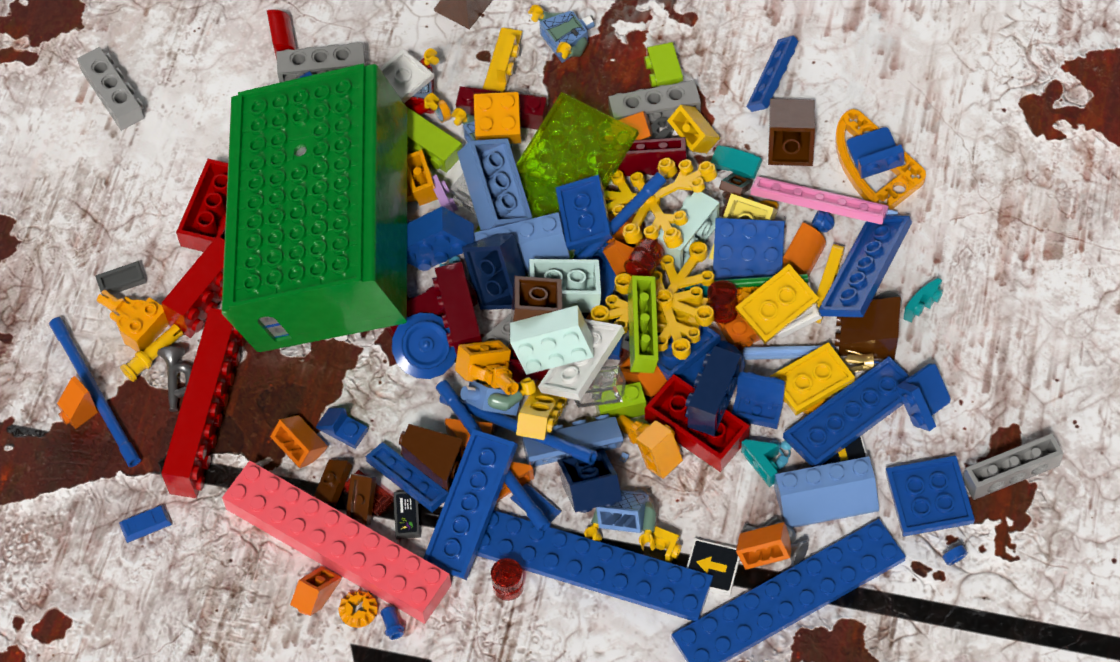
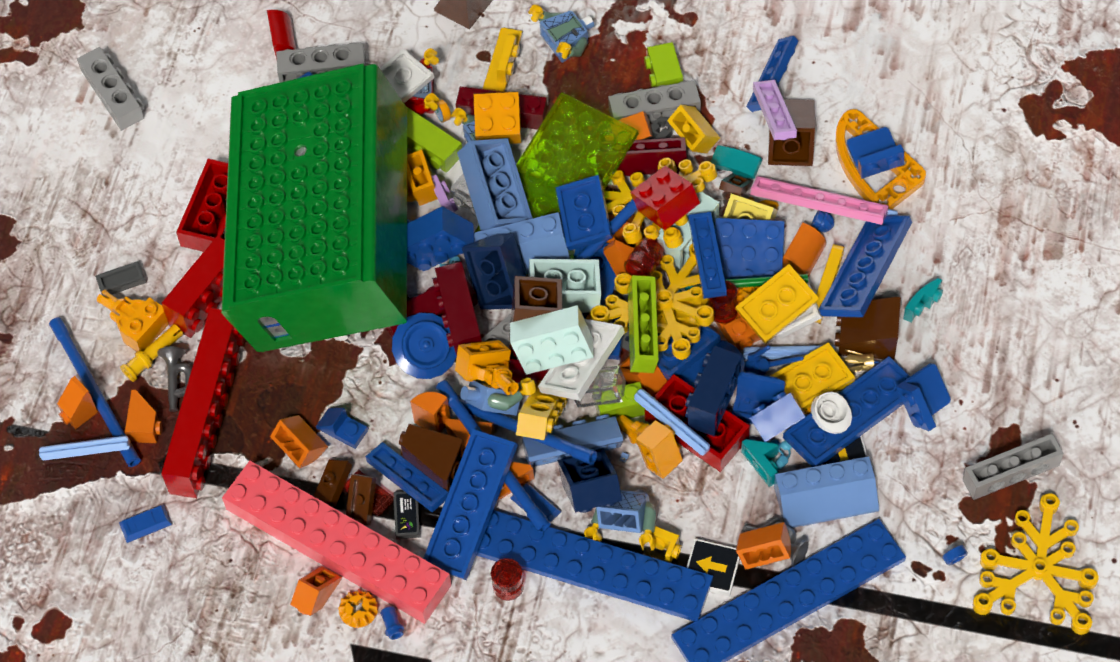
blue plate [885,456,975,537] -> none
none -> light blue axle [39,436,130,460]
none -> orange slope [125,390,163,443]
none -> orange brick [410,392,451,432]
none -> red brick [630,166,700,230]
none -> light blue axle [634,389,710,455]
none -> blue plate [688,212,727,299]
none -> blue plant [745,345,804,377]
none -> brick [750,391,807,442]
none -> lavender plate [753,80,797,140]
none -> white hat [811,392,852,434]
none -> yellow plant [972,493,1099,635]

